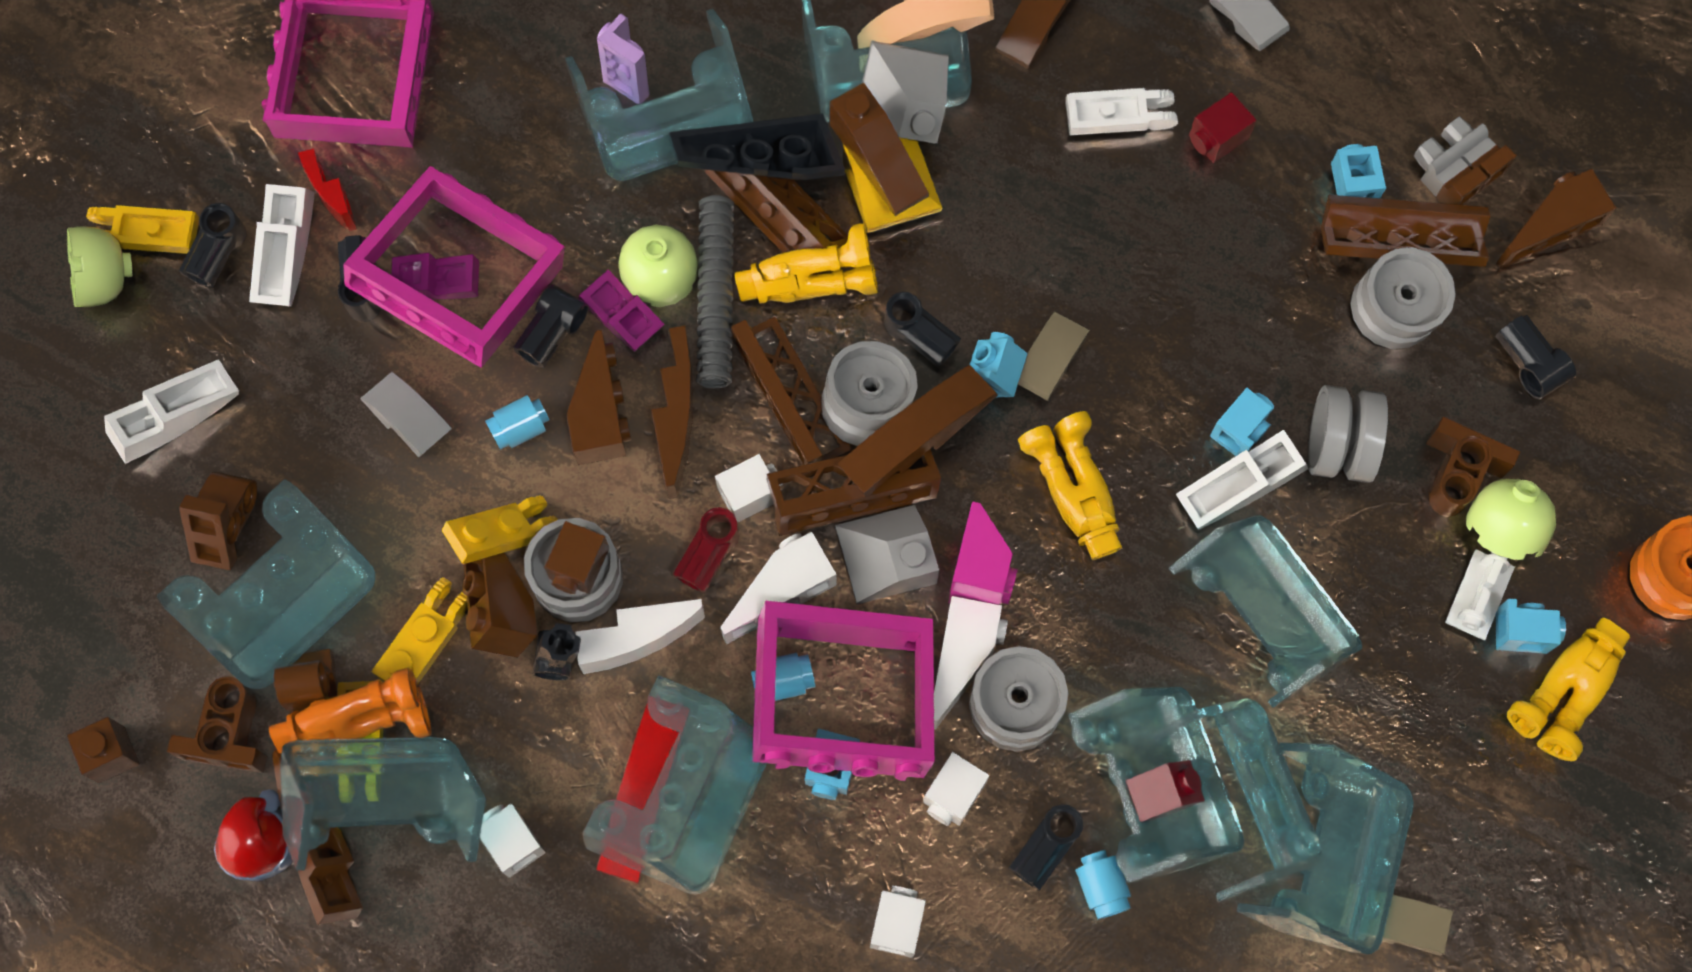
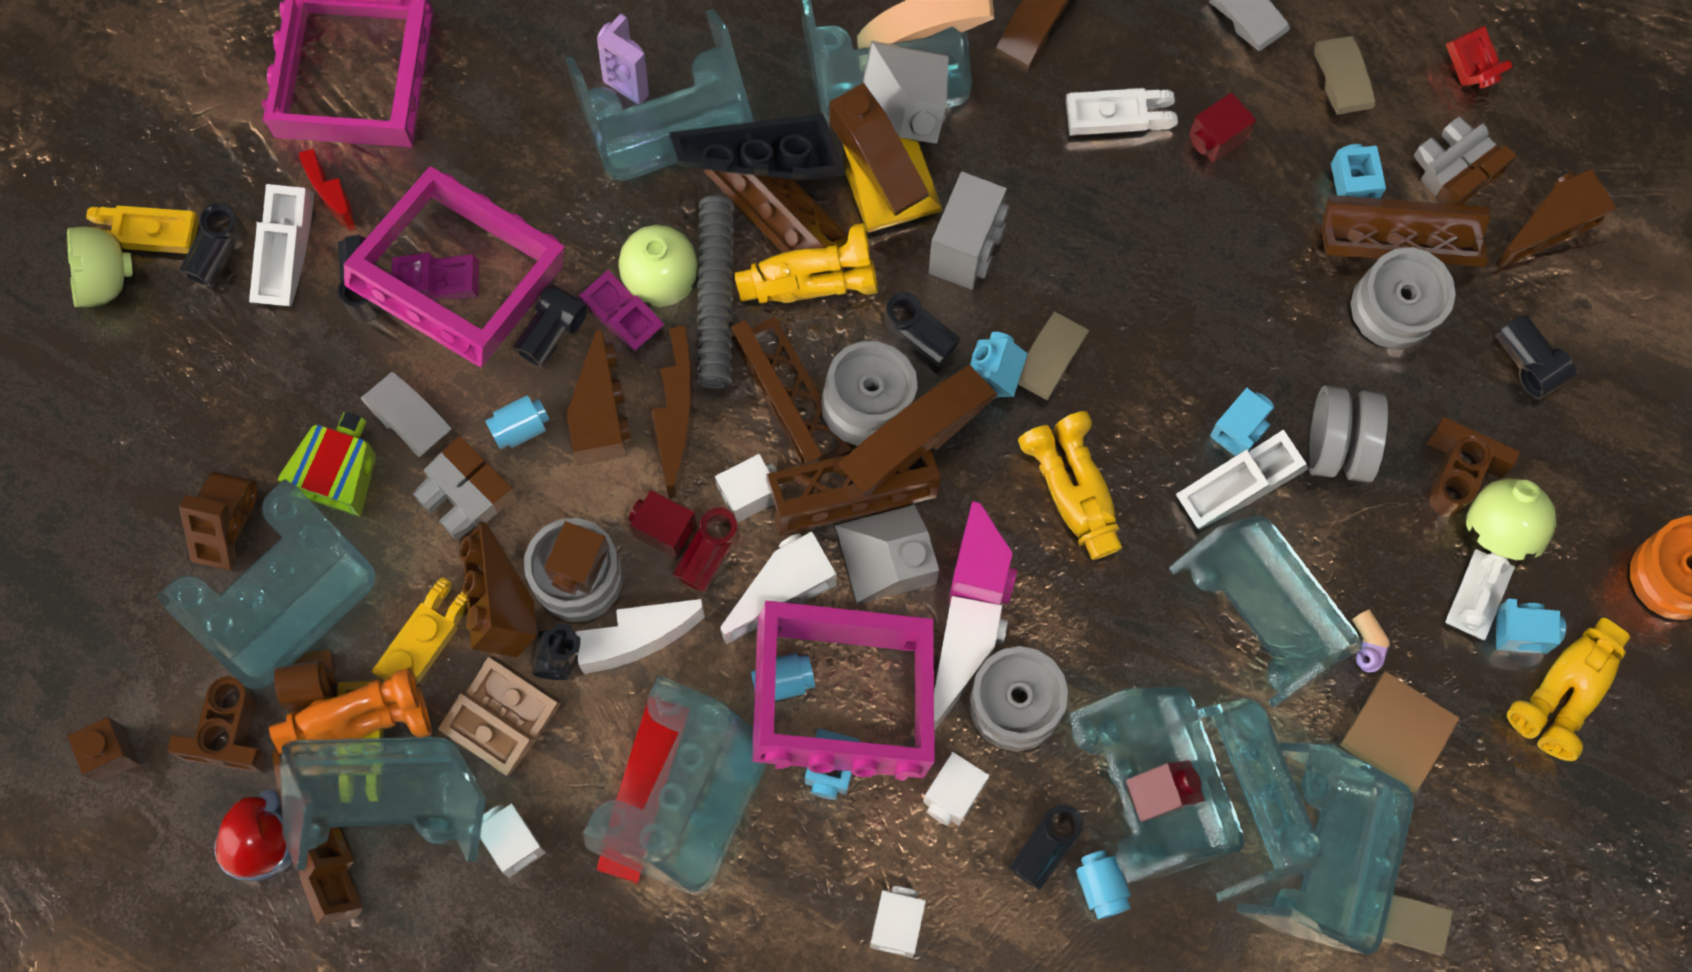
white slope [104,359,239,464] -> none
yellow hinge [442,495,558,564] -> none
none -> torso [278,412,376,517]
none -> light grey hips [413,436,518,540]
none -> medium nougat slope [438,656,562,776]
none -> dark red brick [628,490,697,559]
none -> light grey brick [928,171,1010,290]
none -> dark tan slope [1314,36,1375,115]
none -> medium nougat slope [1339,671,1459,793]
none -> arm [1352,609,1390,672]
none -> red bracket [1445,26,1513,89]

